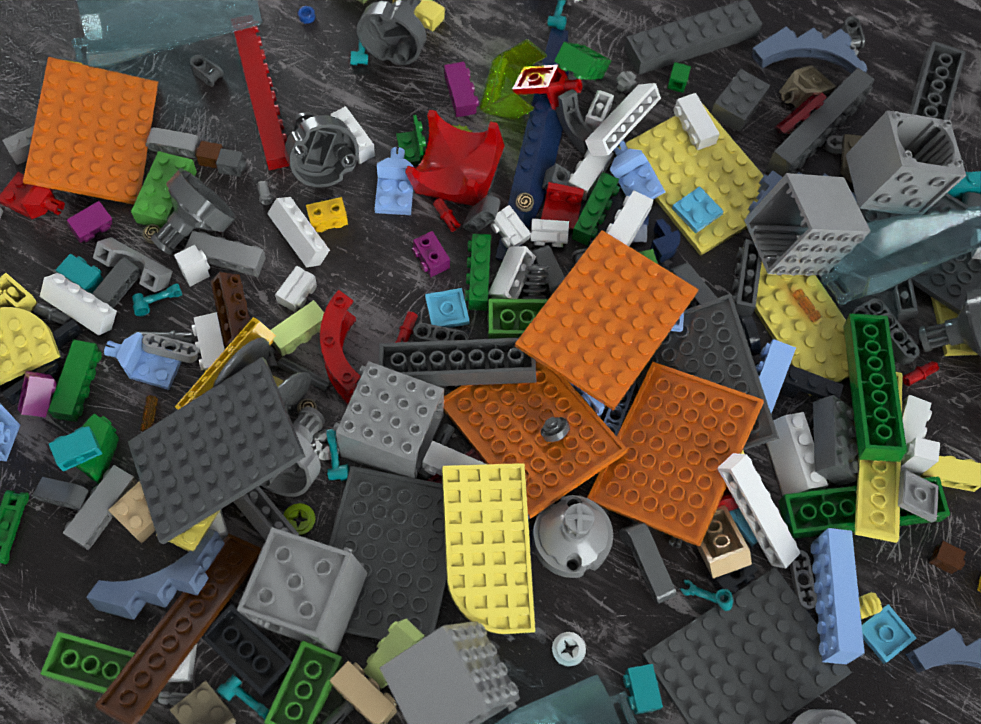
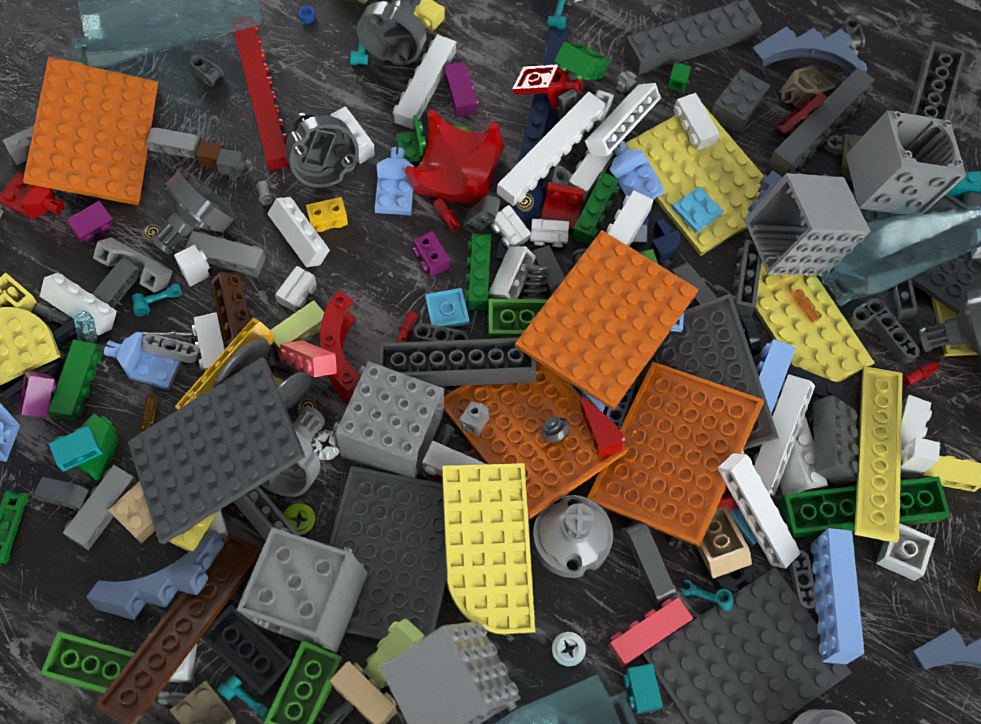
teal brick [55,254,104,294] -> none
bright green brick [131,151,197,228] -> none
teal brick [326,429,349,481] -> none
clear neon green windscreen [480,39,547,119] -> none
green brick [843,314,907,462] -> none
light yellow gear [859,592,883,619] -> none
medium azure plate [862,604,916,664] -> none
light grey tile [898,470,938,523] -> none
reddish brown brick [929,541,966,574] -> none
none -> clear light blue beam [74,311,97,343]
none -> coral brick [279,340,337,377]
none -> white brick [393,35,456,129]
none -> light grey brick [459,401,490,437]
none -> white brick [497,92,605,206]
none -> red slope [580,397,625,458]
none -> coral brick [608,597,693,667]
none -> white brick [754,374,815,496]
none -> white brick [876,523,935,581]

